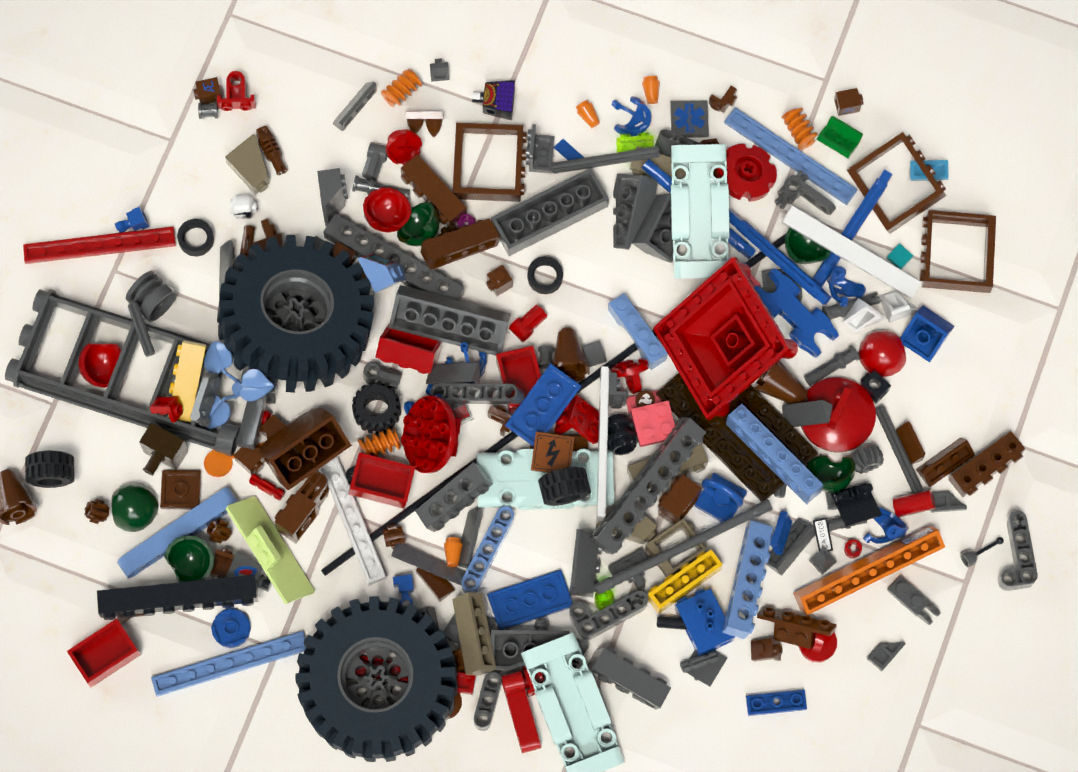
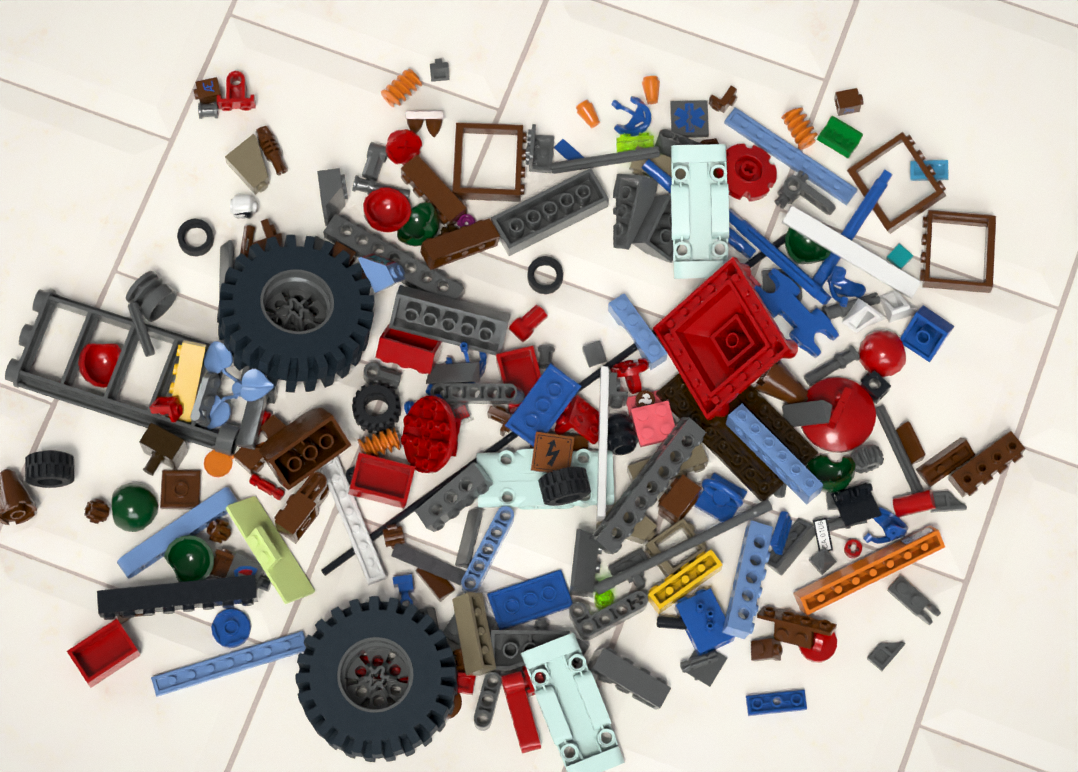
red tile [23,226,176,264] -> none
blue piece [115,207,150,233] -> none
slope [332,81,377,131] -> none
orange cone [444,537,463,567] -> none
torso [472,80,515,120] -> none
reddish brown brick [485,265,513,296] -> none
reddish brown cone [553,327,590,382] -> none
dark grey hinge [960,537,1004,568] -> none
dark grey beam [998,510,1038,591] -> none

